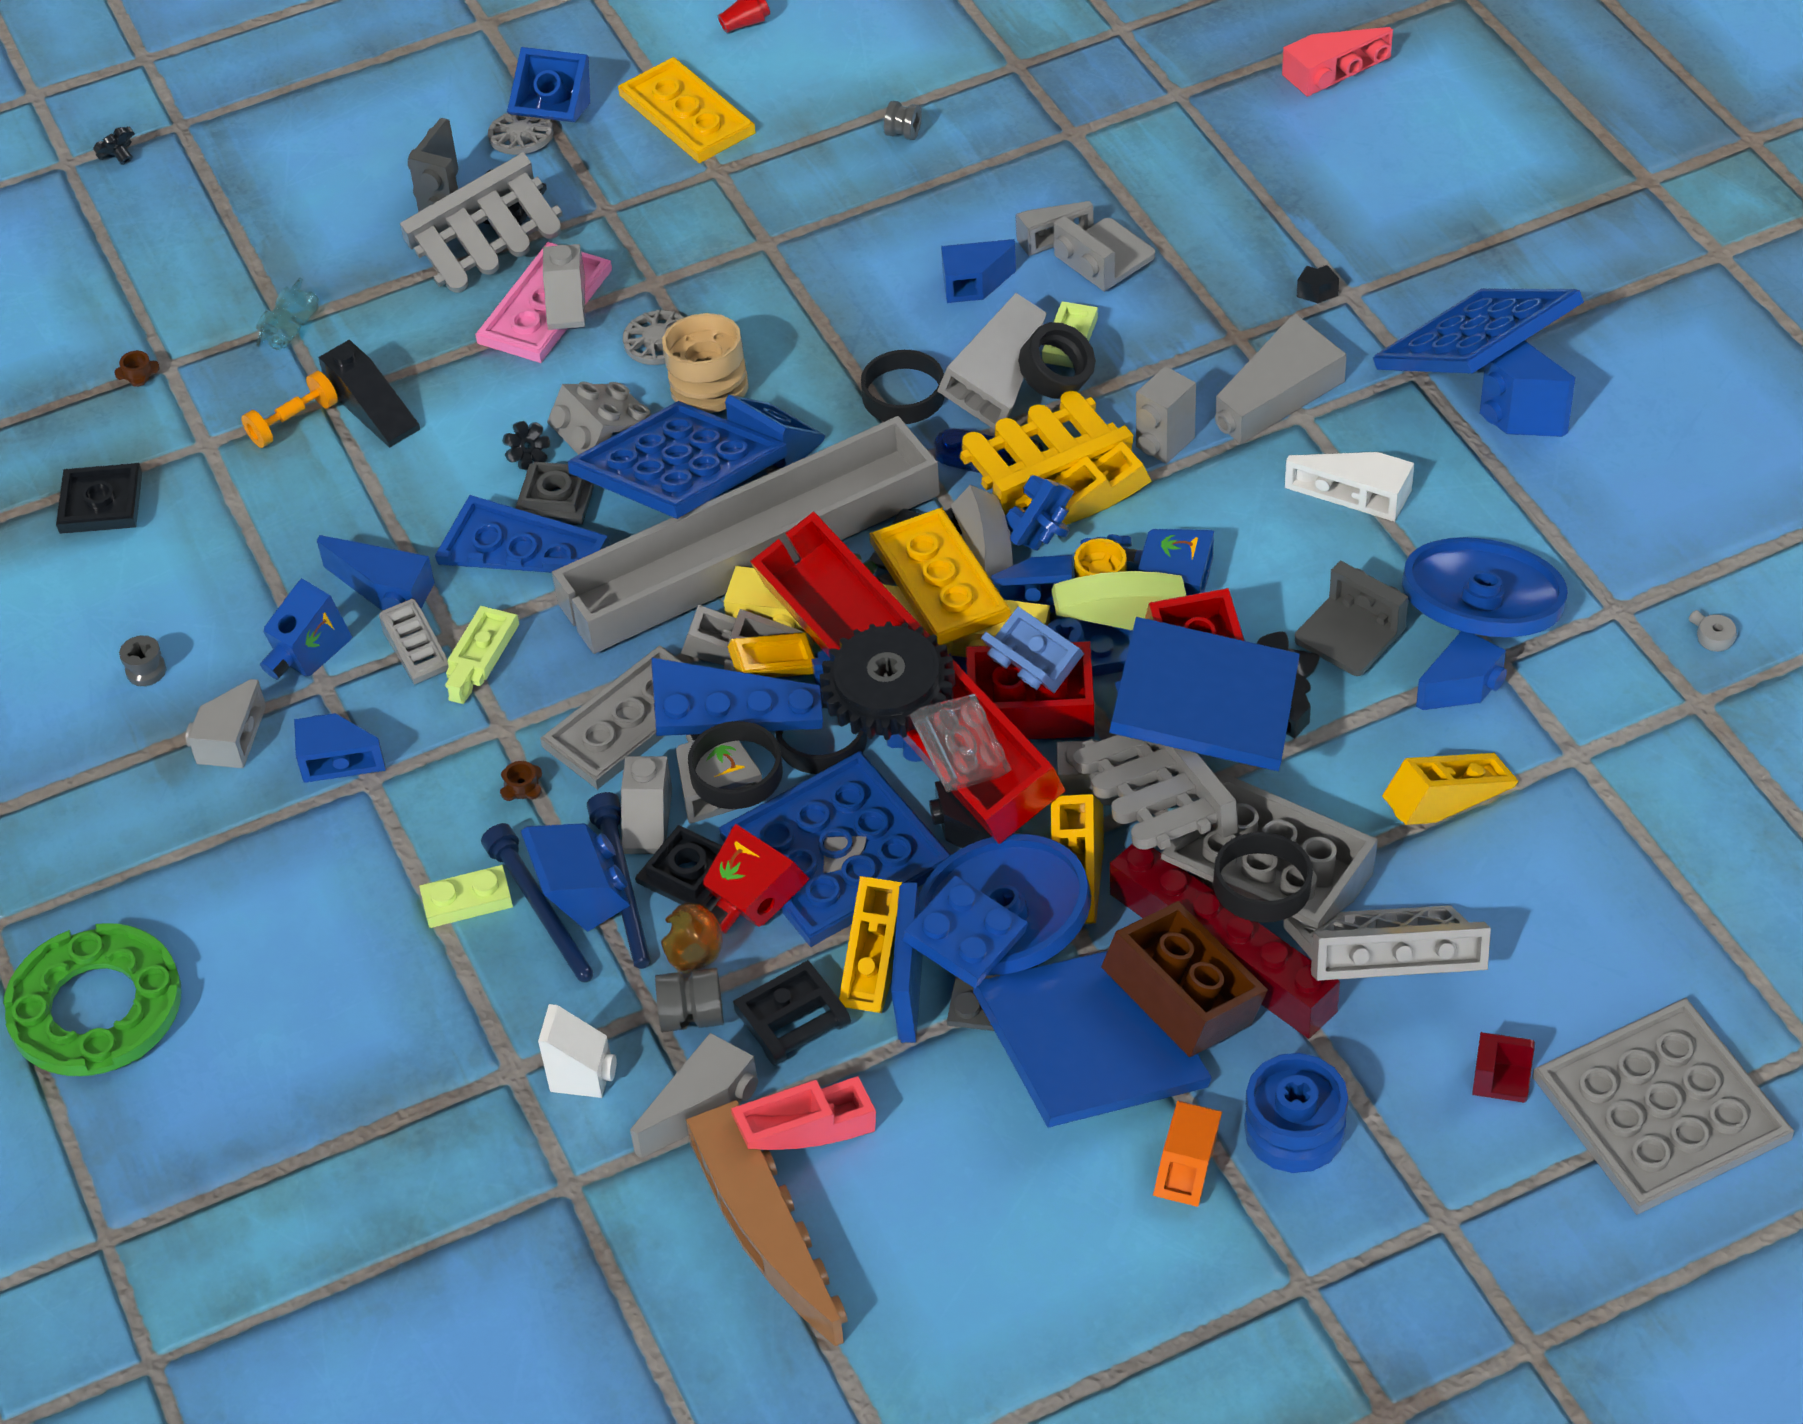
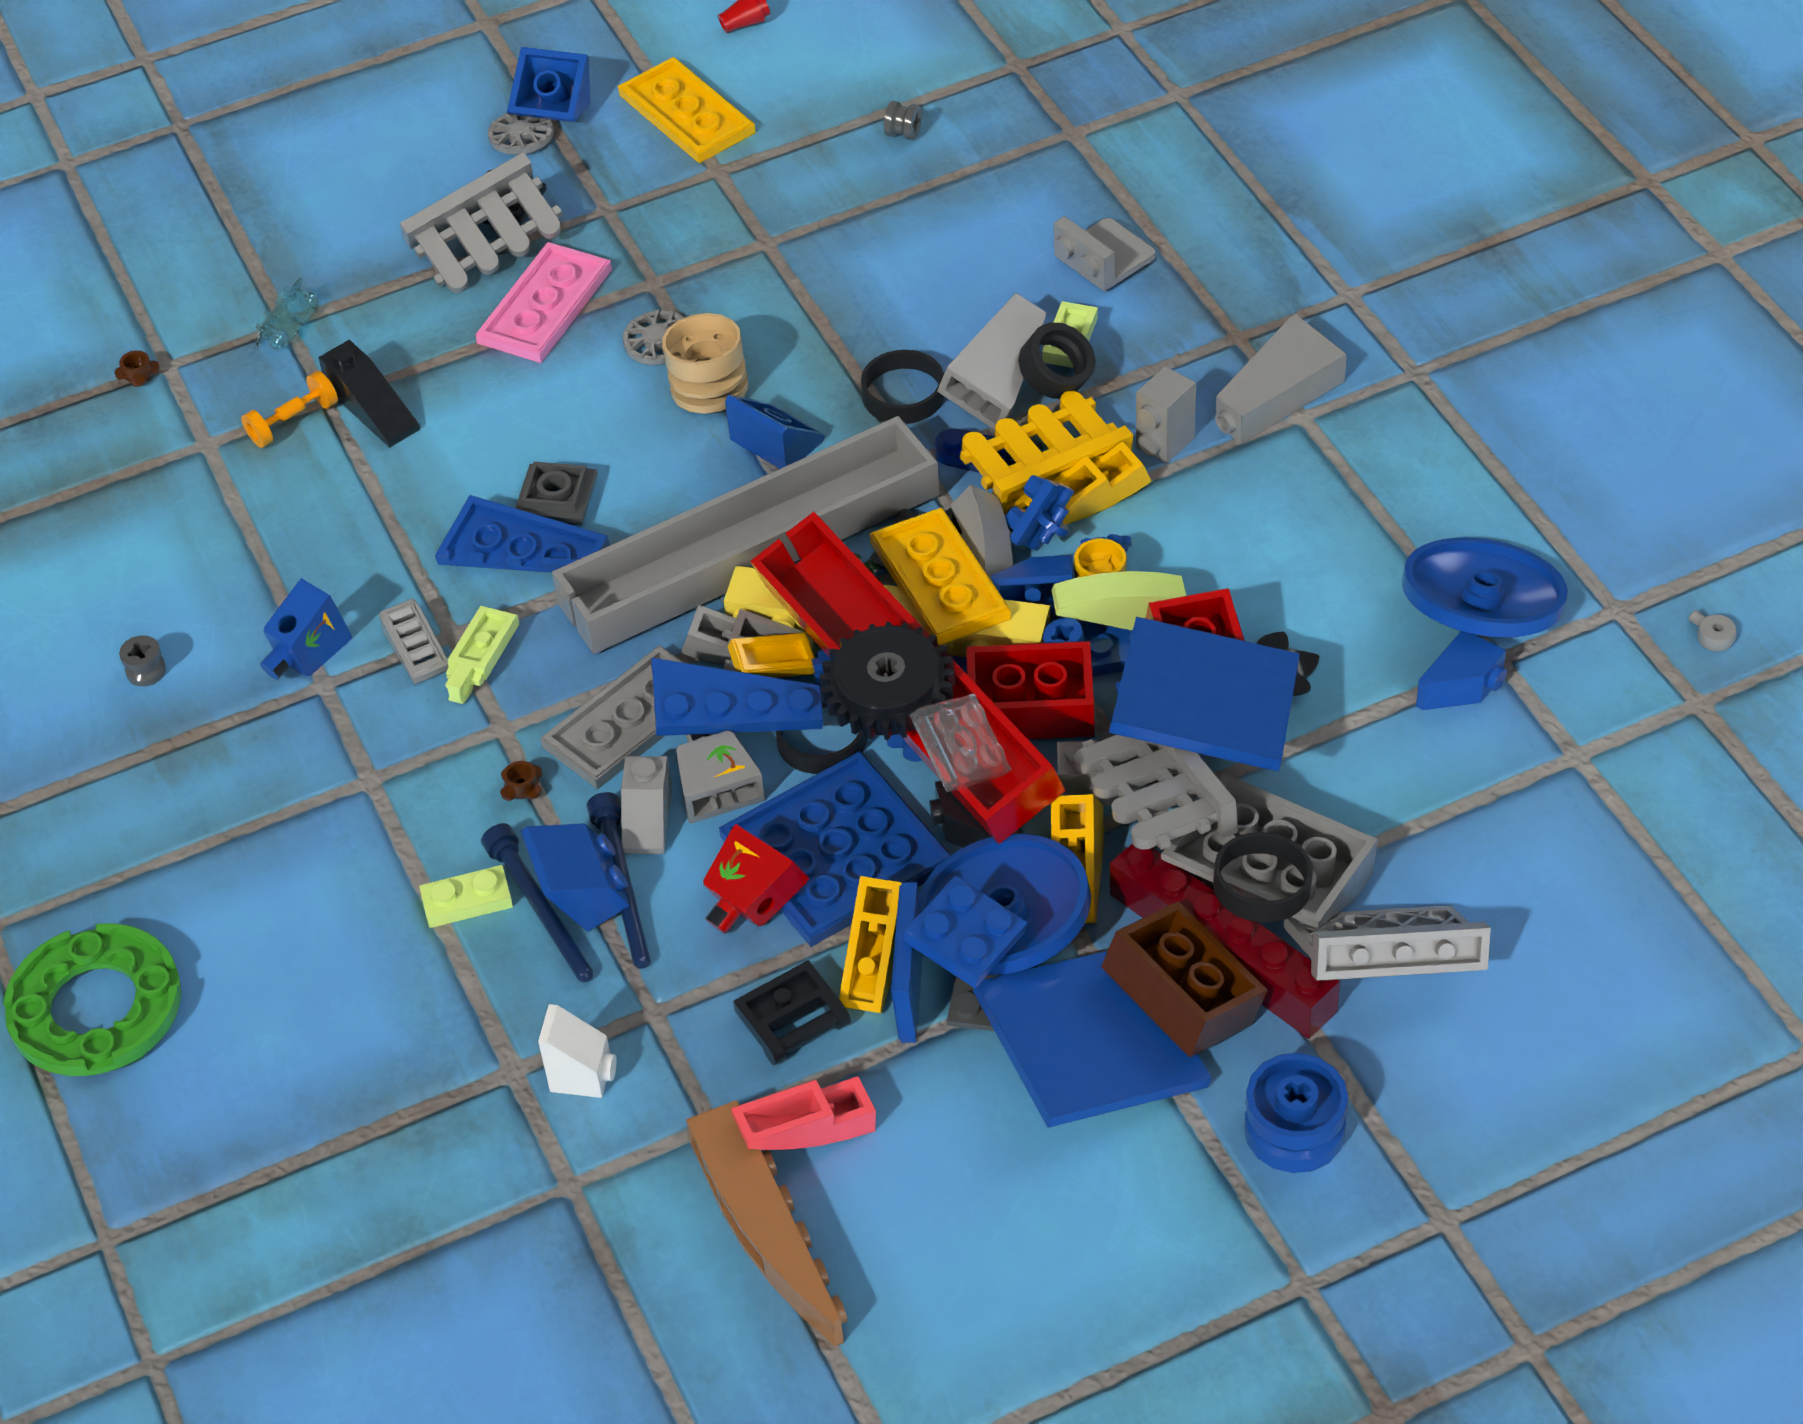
black plate [56,463,142,534] -> none
black plant [93,127,135,165] -> none
light grey slope [186,679,266,768] -> none
blue slope [294,713,386,783] -> none
blue slope [317,535,435,610] -> none
dark grey bracket [408,118,458,212] -> none
black plant [502,421,550,470] -> none
light grey slope [543,244,585,330] -> none
light grey bracket [547,382,651,455] -> none
blue tile [567,401,788,519] -> none
light grey slope [630,1033,758,1158] -> none
black piece [635,825,722,913] -> none
dark grey wheel [655,968,724,1032] -> none
clear orange hair [661,903,723,974] -> none
black tyre [688,721,783,809] -> none
light grey tile [824,836,867,873] -> none
blue slope [941,239,1016,303] -> none
medium blue bracket [981,606,1084,693] -> none
light grey slope [1016,201,1094,256] -> none
blue torso [1122,529,1214,596] -> none
orange slope [1153,1100,1223,1207] -> none
coral slope [1282,27,1393,97] -> none
white slope [1285,452,1414,522] -> none
black piece [1286,687,1311,739] -> none
dark grey bracket [1295,560,1409,676] -> none
black piece [1297,265,1339,303] -> none
blue tile [1373,288,1584,374] -> none
yellow slope [1382,753,1518,825] -> none
dark red panel [1472,1032,1535,1103] -> none
blue slope [1479,340,1576,437] -> none
light grey tile [1533,998,1794,1215] -> none

